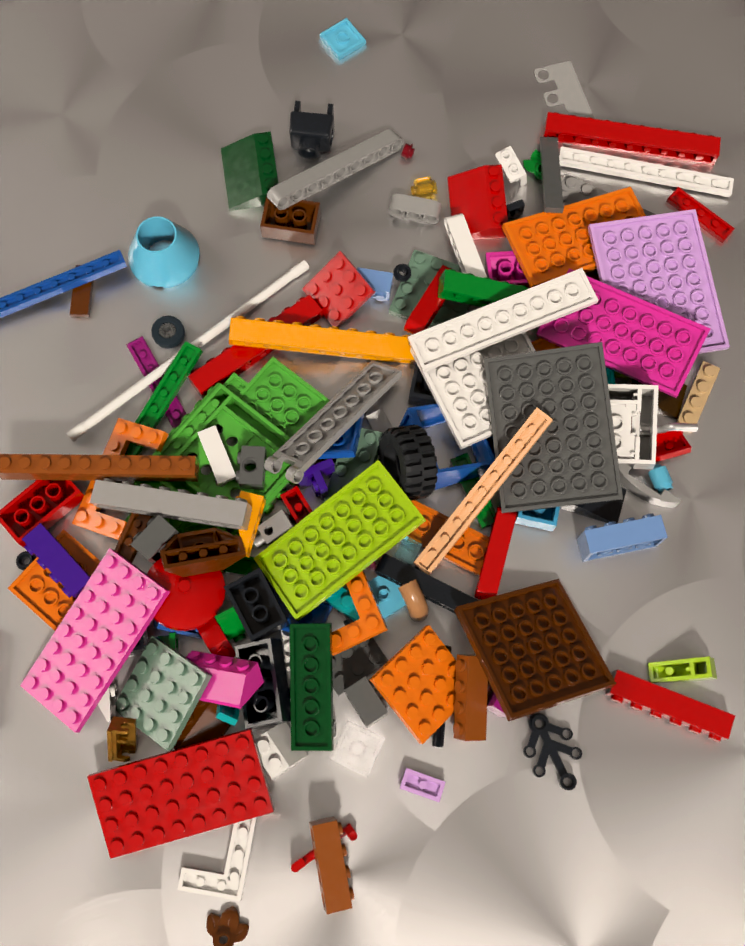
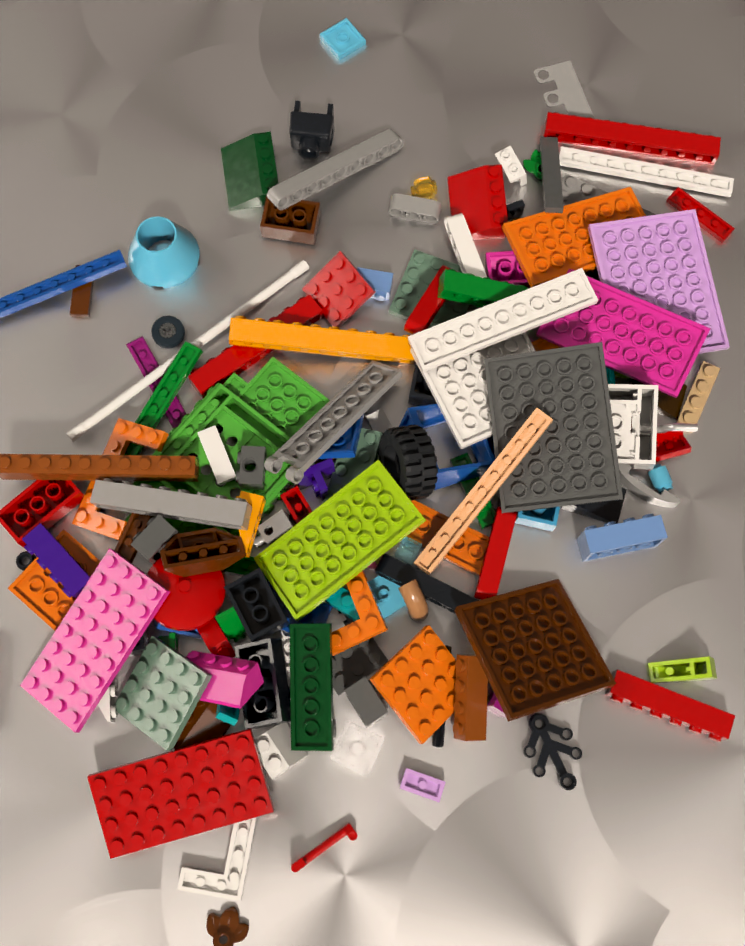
pearl gold hinge [107,716,137,762] -> none
dark orange brick [309,816,354,914] -> none
black plate [393,264,411,282] -> none
dark red plate [401,143,415,161] -> none

